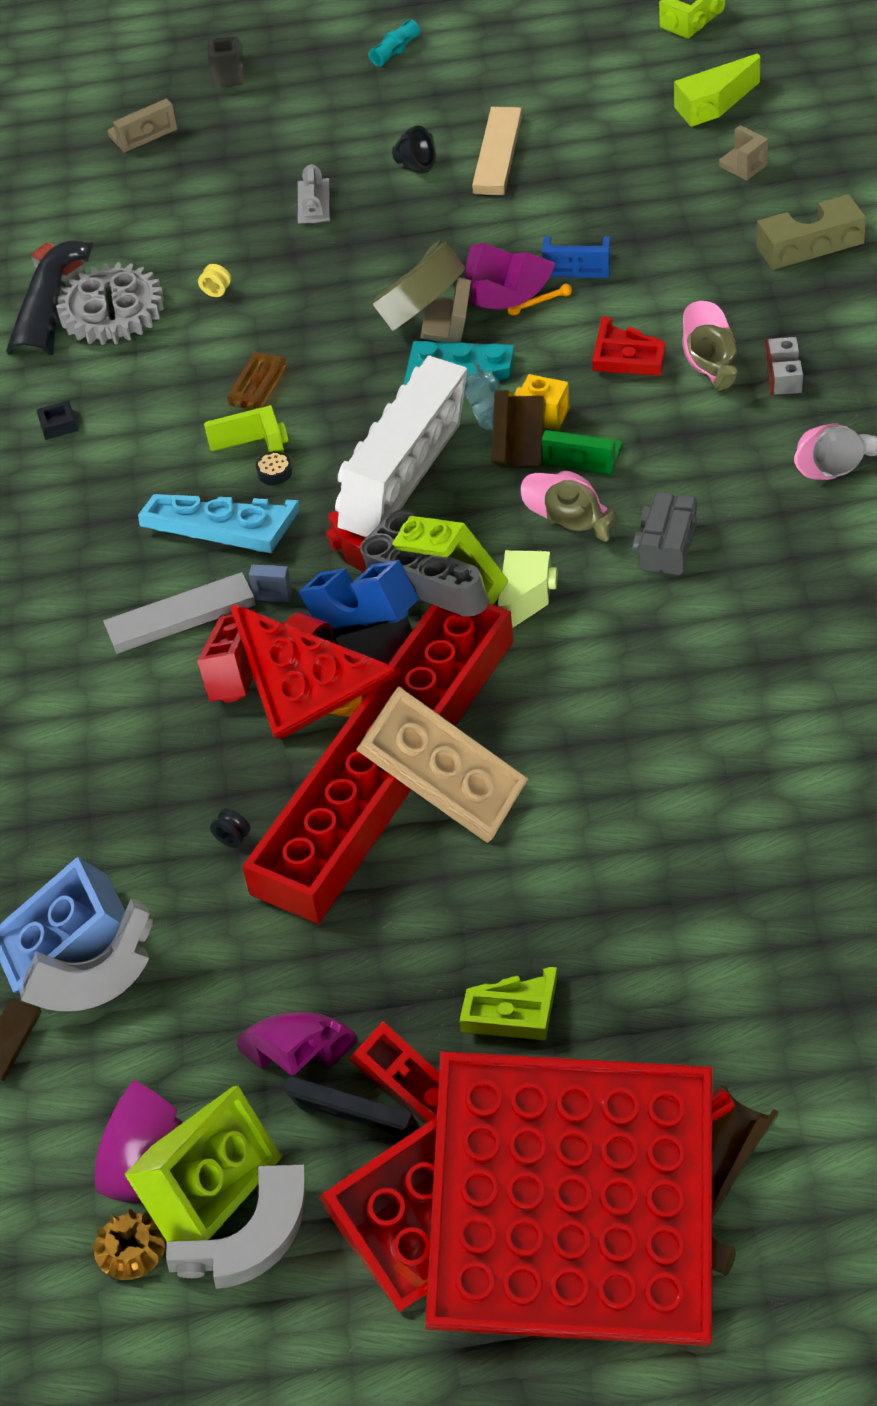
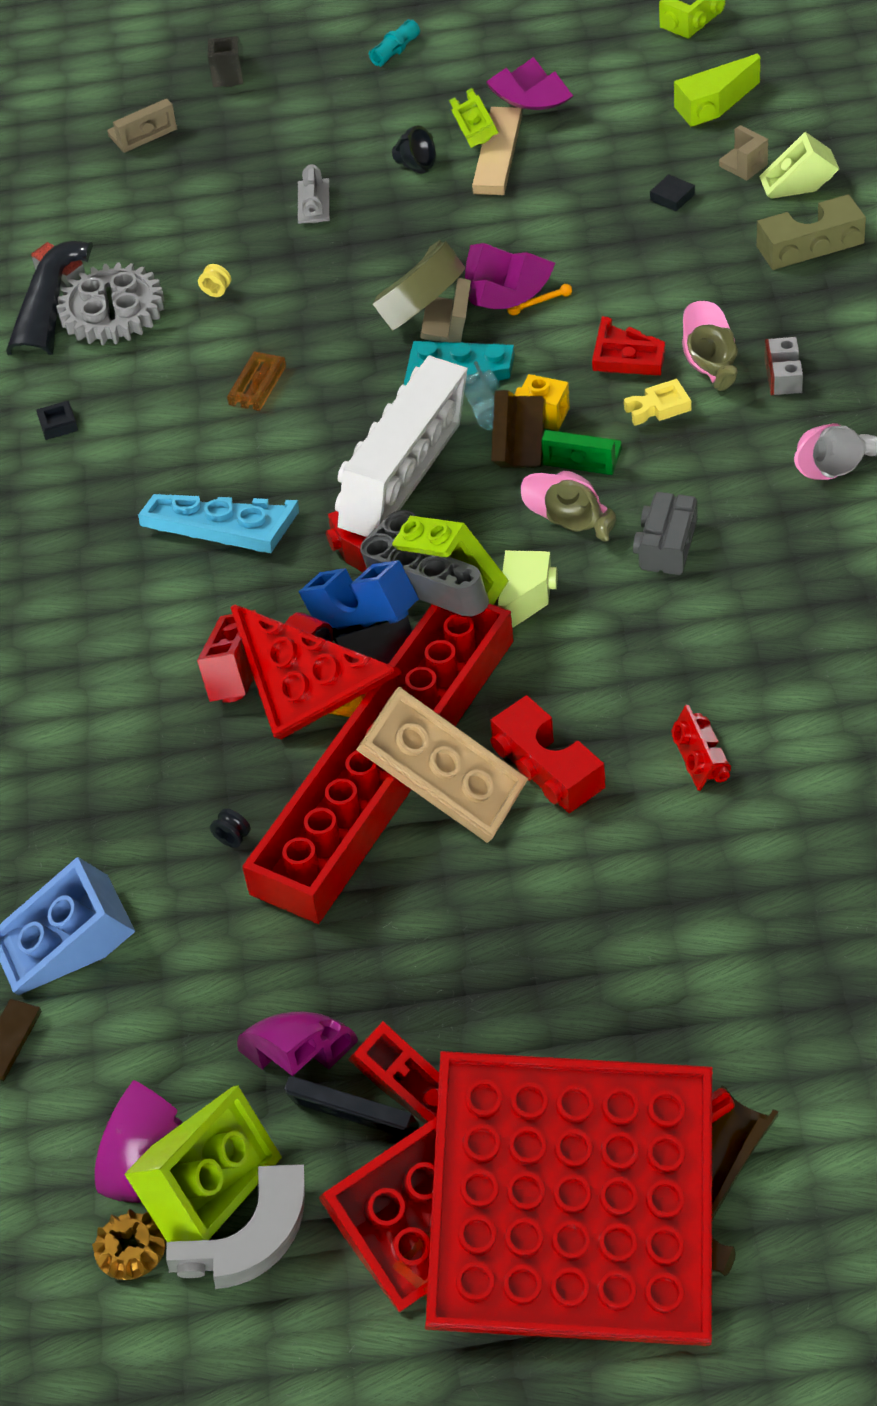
light grey arch [19,899,153,1011] -> none
light grey tile [103,572,256,654] -> none
lime bracket [204,405,289,453] -> none
sand blue plate [248,565,292,602] -> none
tile [256,451,292,485] -> none
lime wing [459,967,557,1040] -> none
blue hinge [542,236,612,278] -> none
none -> lime hinge [449,88,499,148]
none -> magenta brick [486,57,573,110]
none -> red arch [490,695,606,814]
none -> light yellow plate [624,379,691,426]
none -> black tile [650,174,695,211]
none -> red hinge [671,705,731,791]
none -> yellowish green slope [759,132,839,199]

